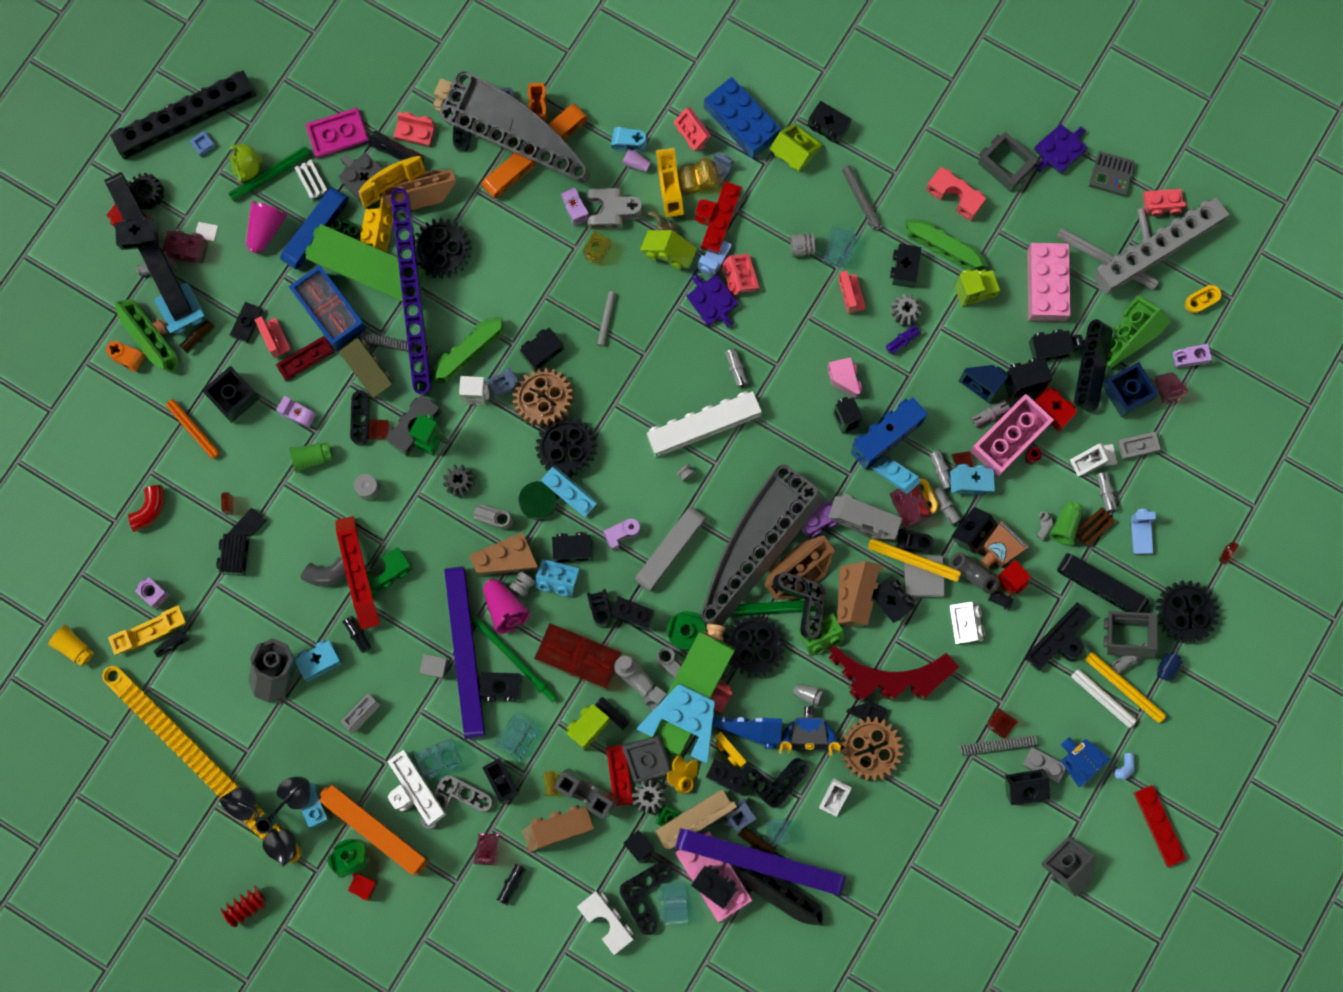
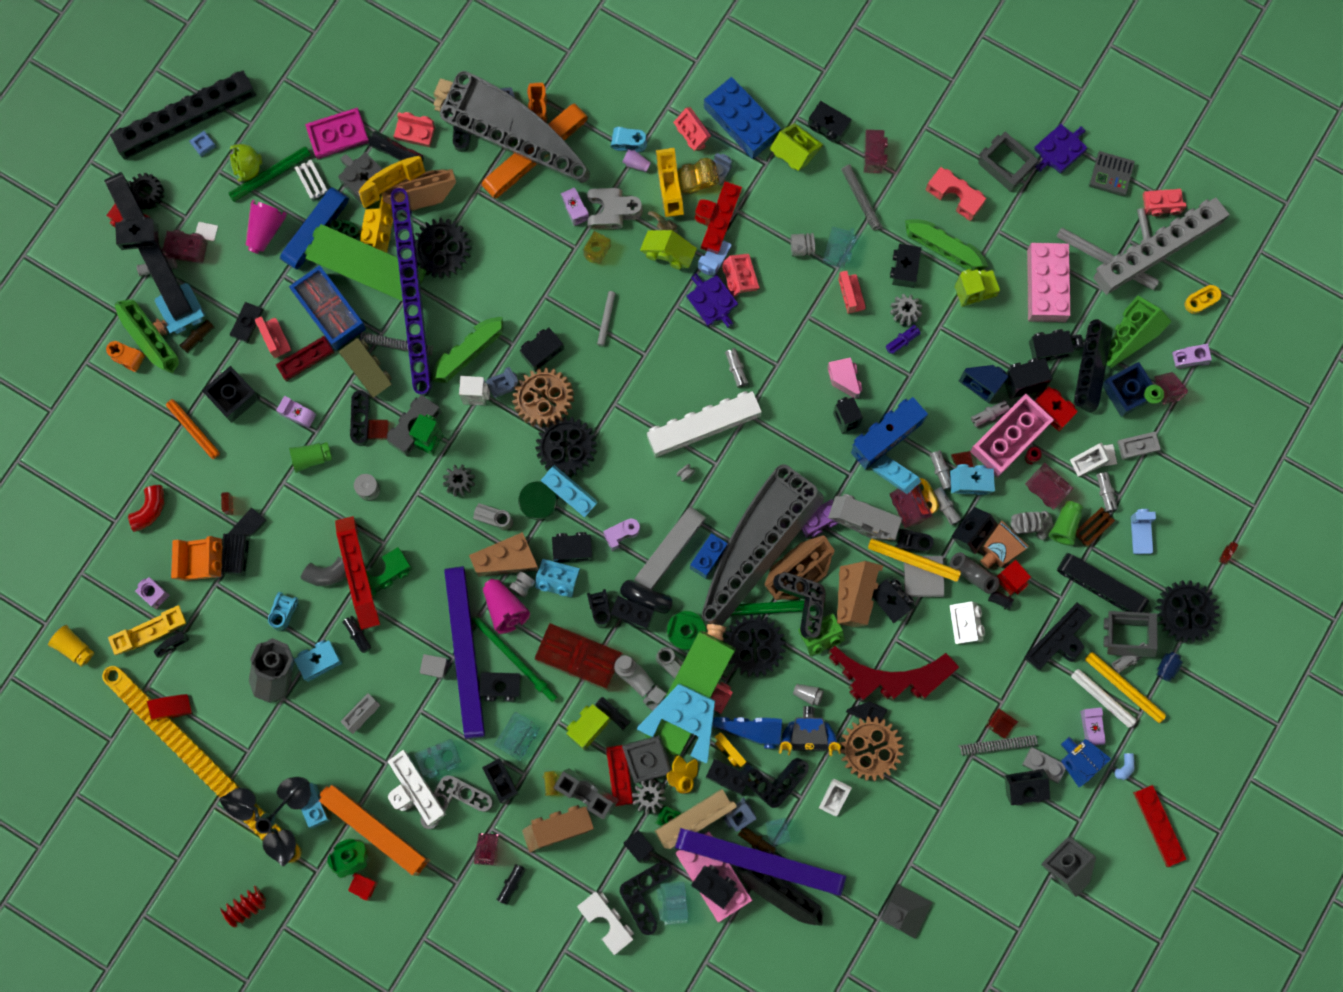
none -> red slope [147,694,192,721]
none -> orange panel [171,536,222,581]
none -> medium azure piece [268,592,298,631]
none -> black cylinder [620,580,672,614]
none -> blue brick [690,533,728,579]
none -> clear pink brick [863,130,888,173]
none -> dark grey slope [879,884,933,939]
none -> light grey gear [1011,512,1044,534]
none -> clear pink brick [1025,463,1074,510]
none -> lavender leg [1080,707,1105,746]
none -> bright green plate [1144,385,1164,404]

